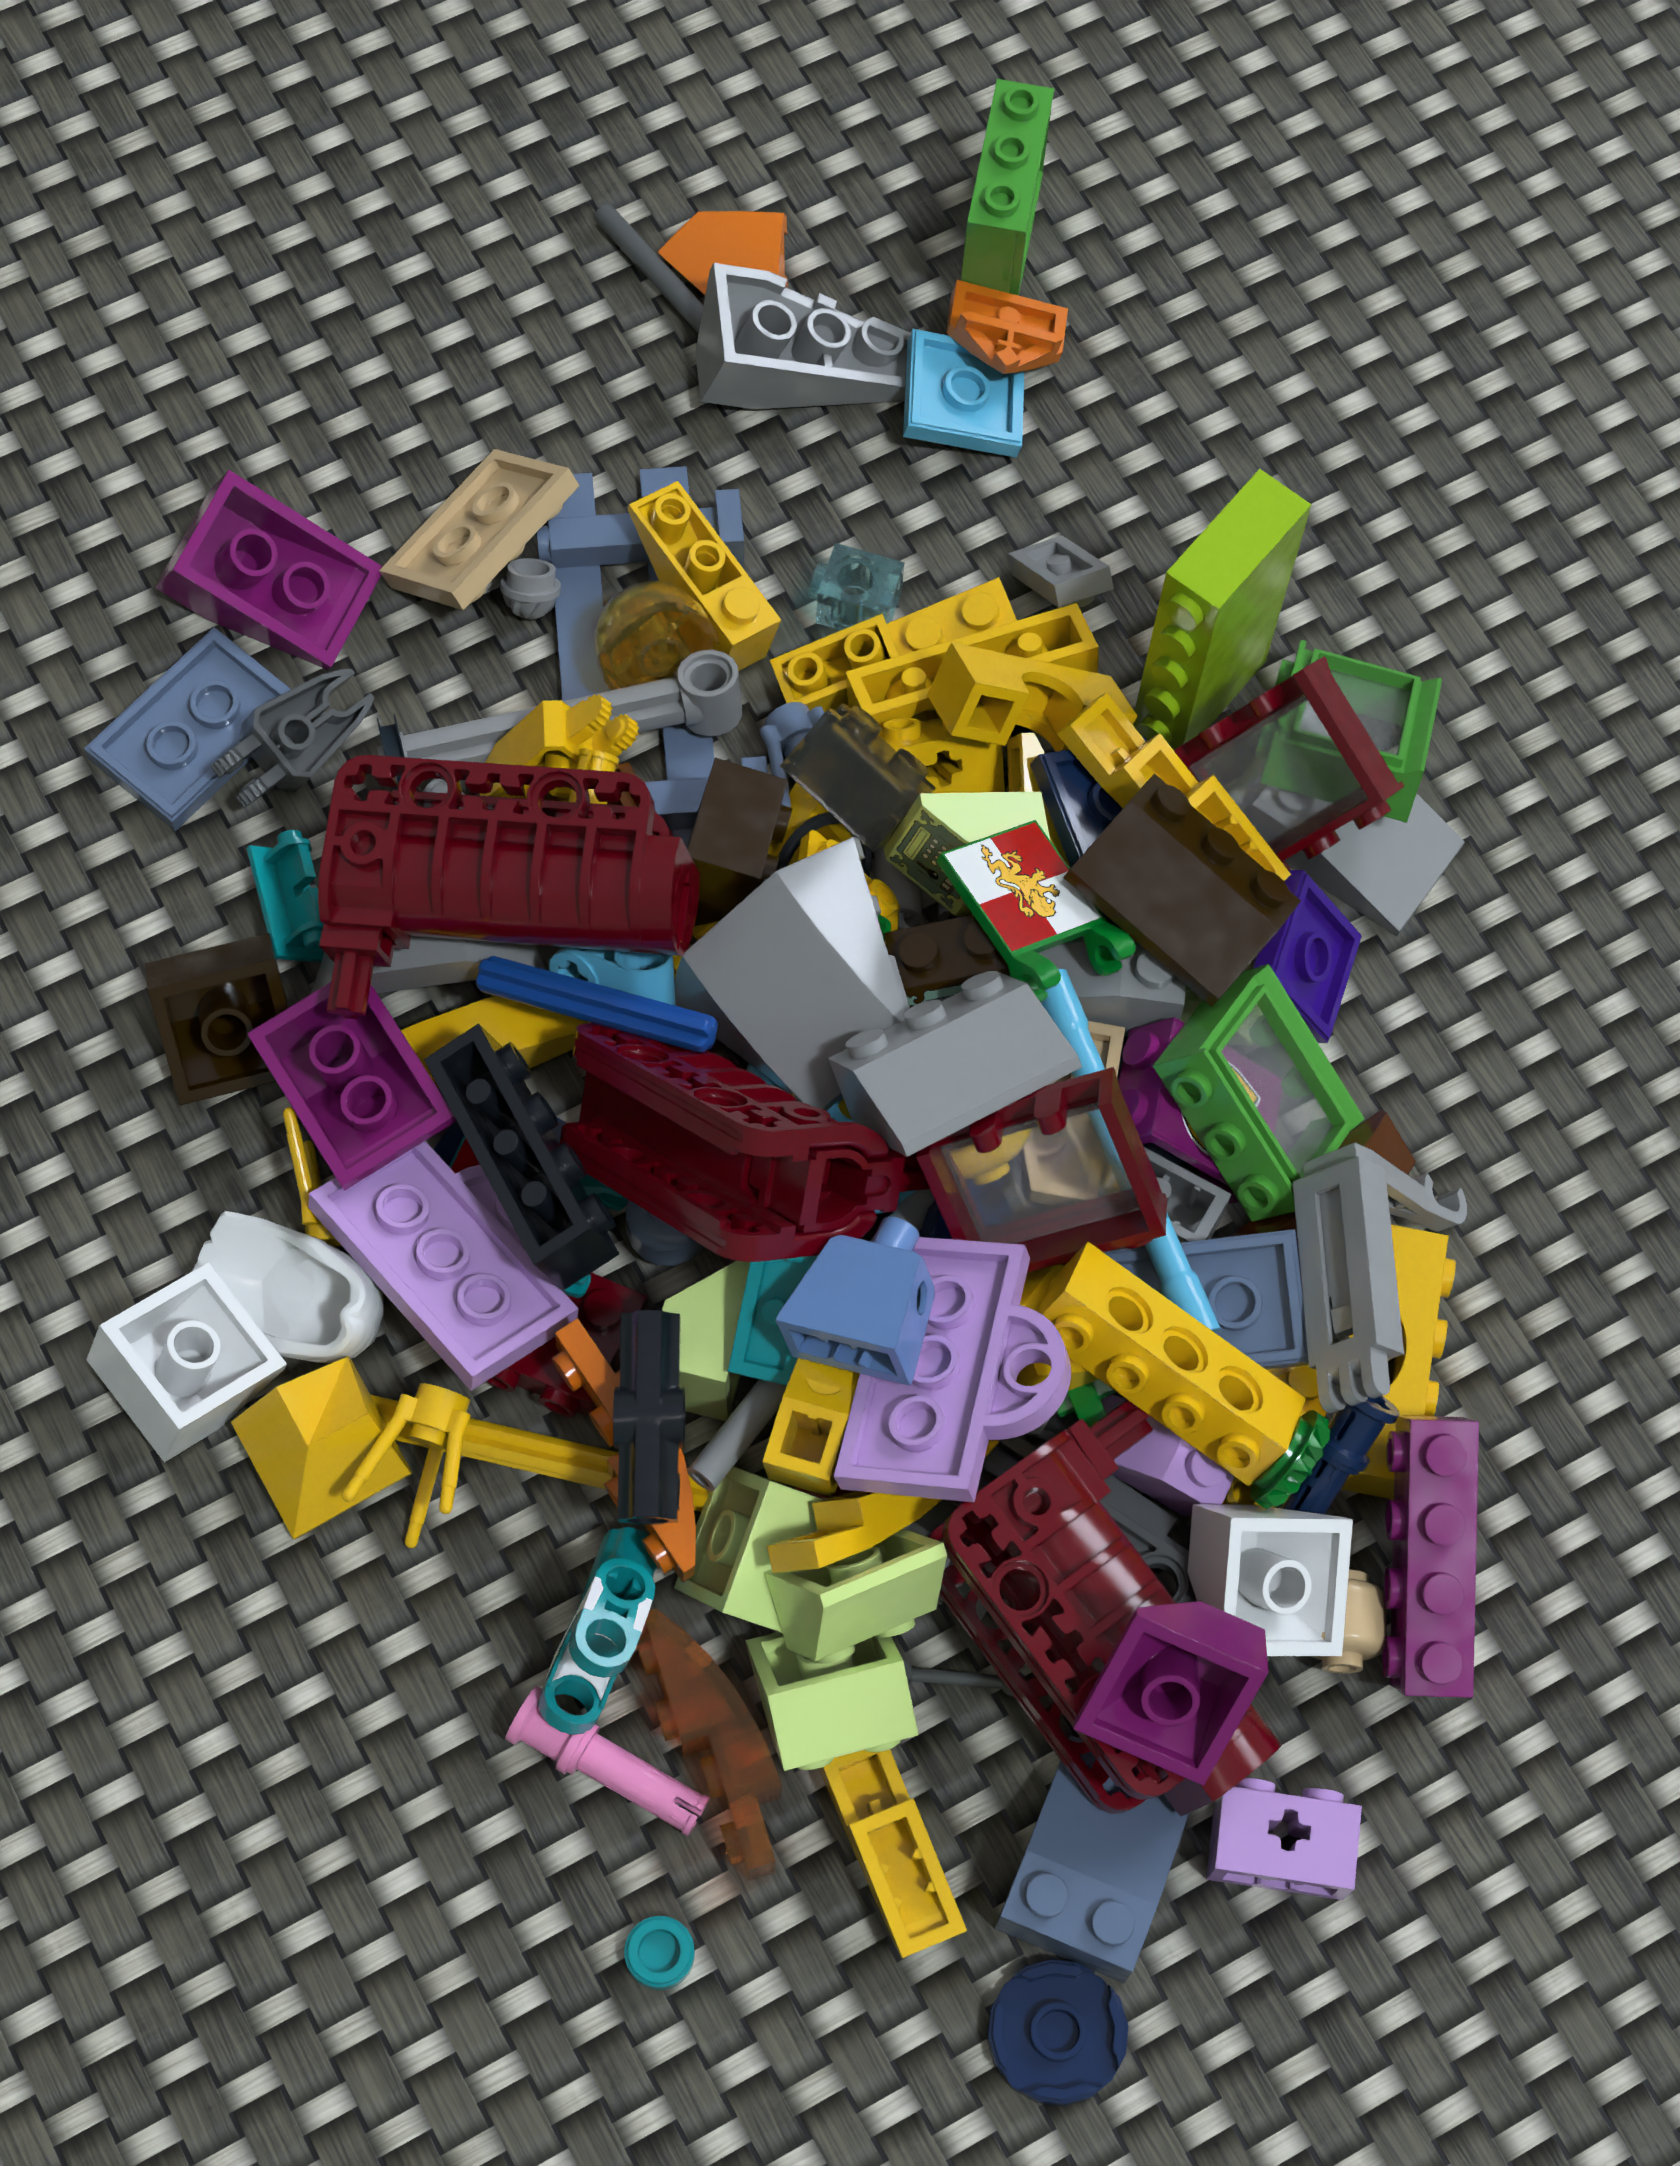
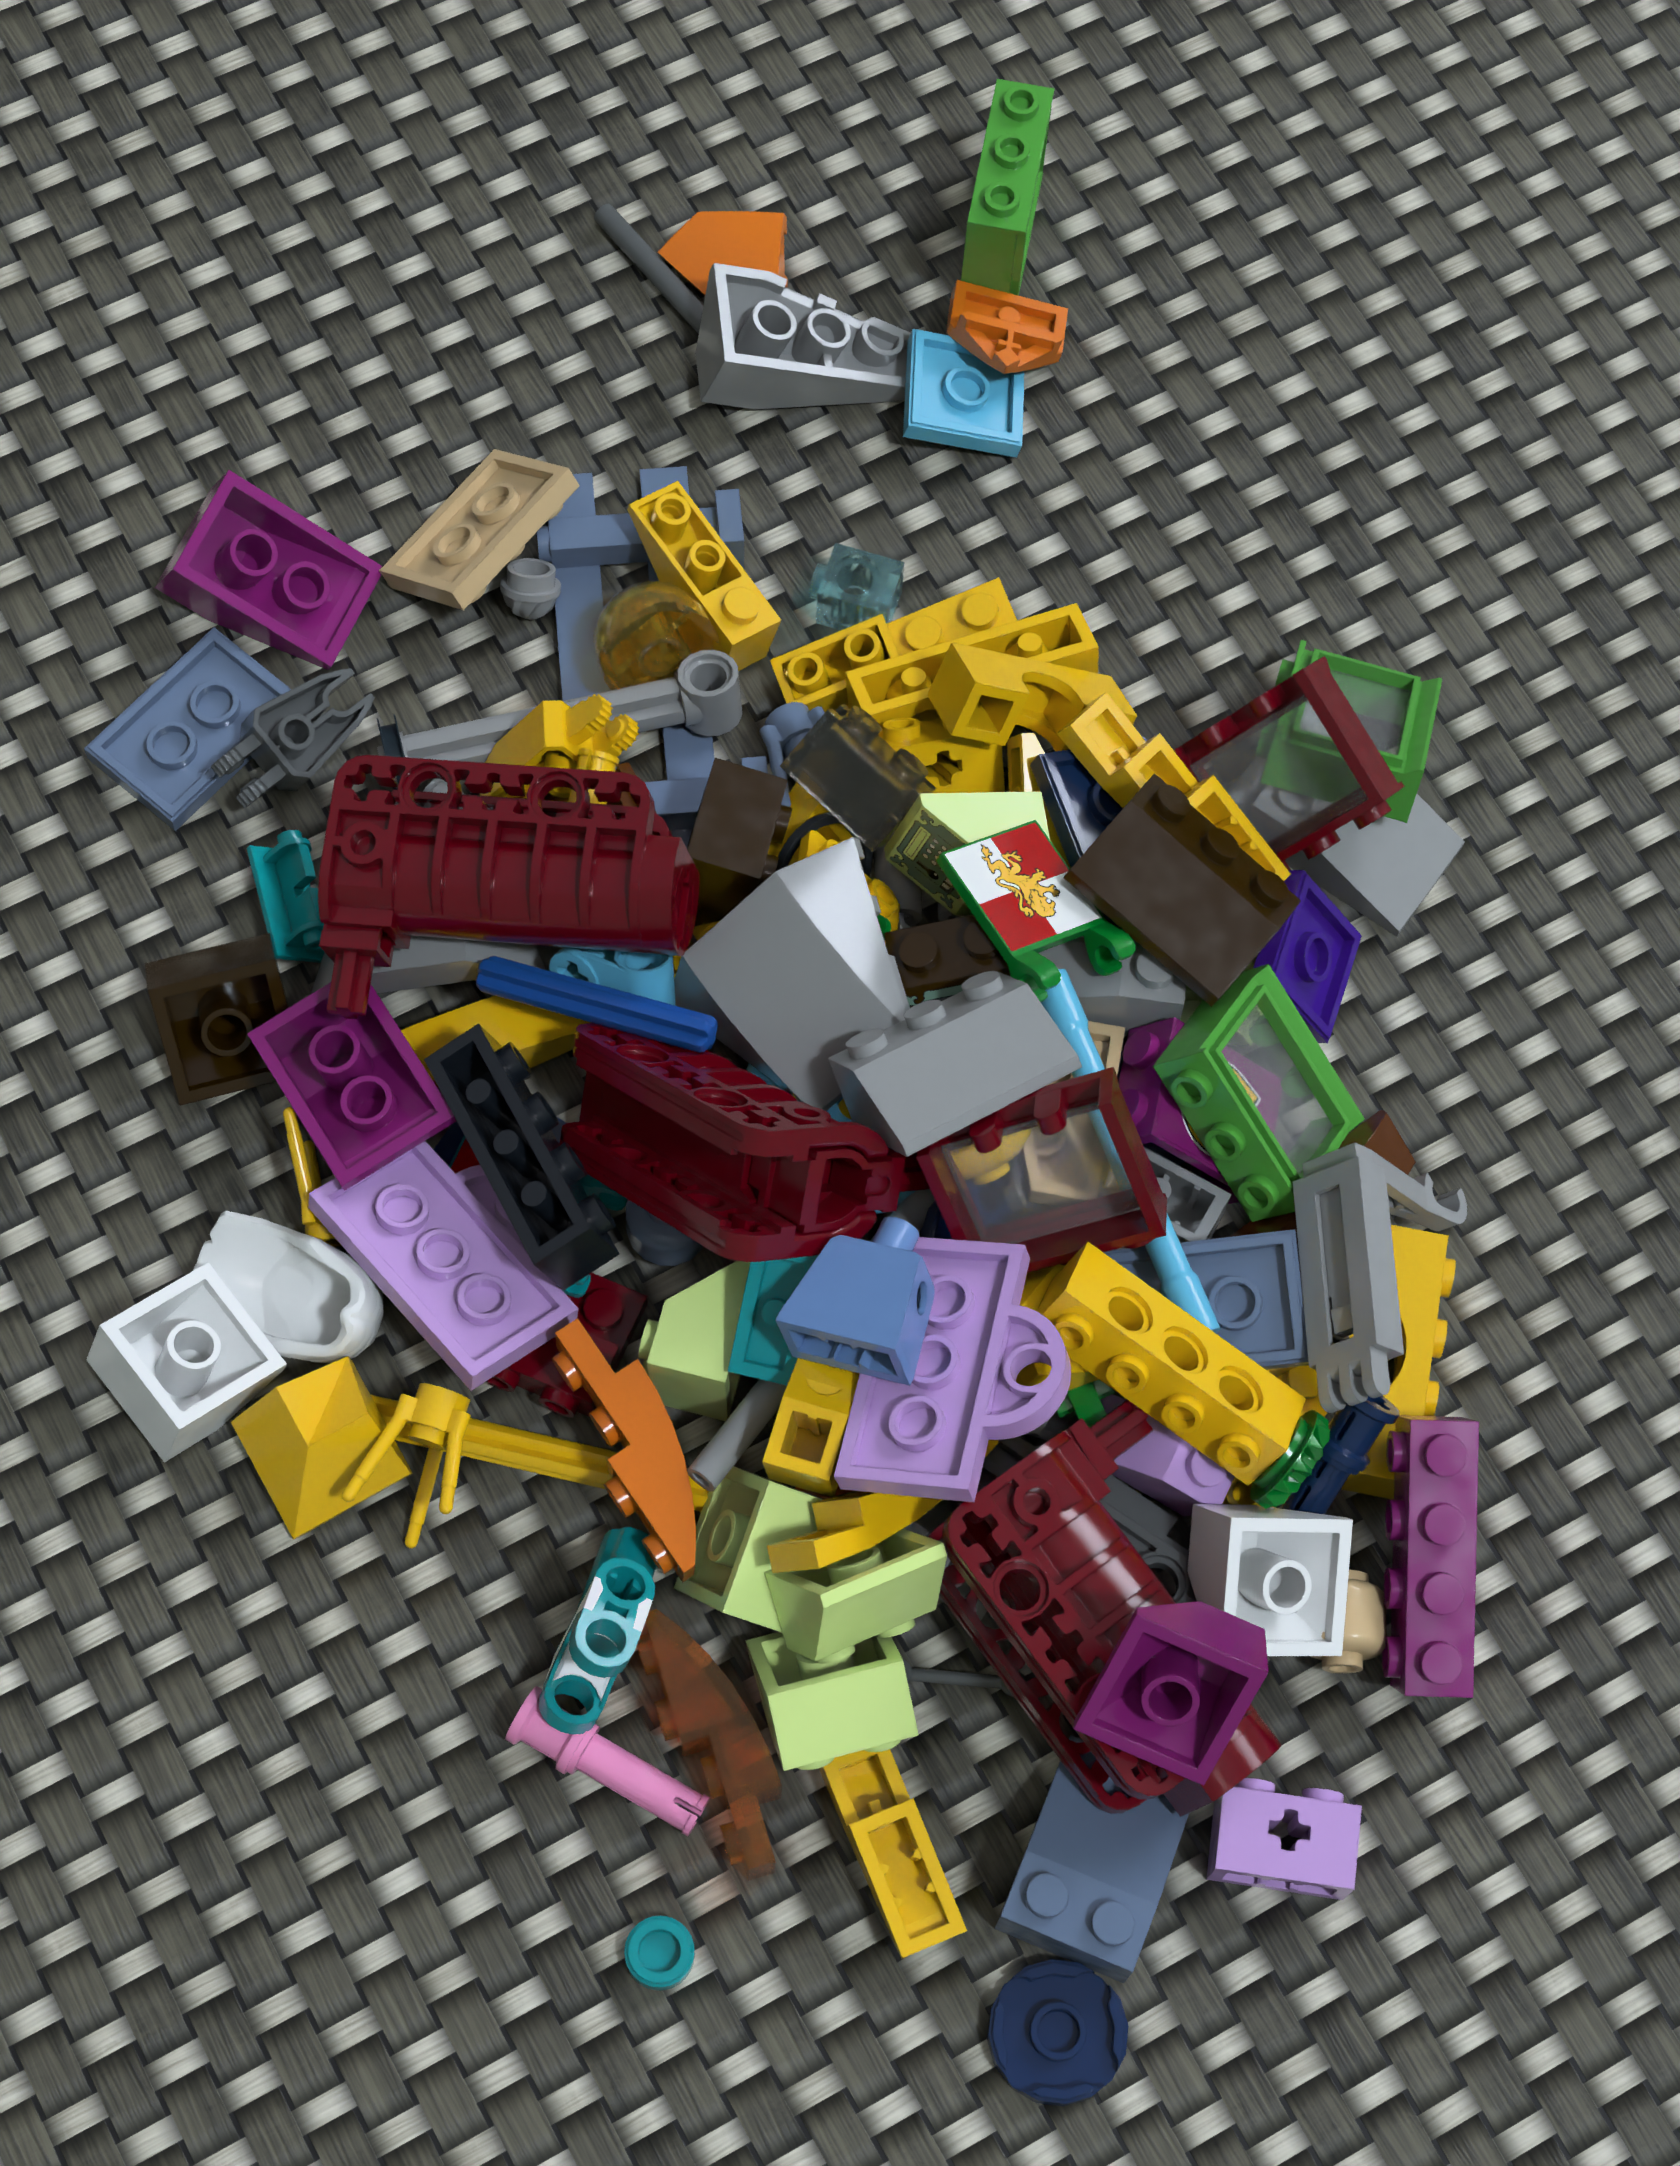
black piece [613,1310,685,1525] -> none
light grey plate [1008,535,1114,608] -> none
lime brick [1133,469,1312,750] -> none

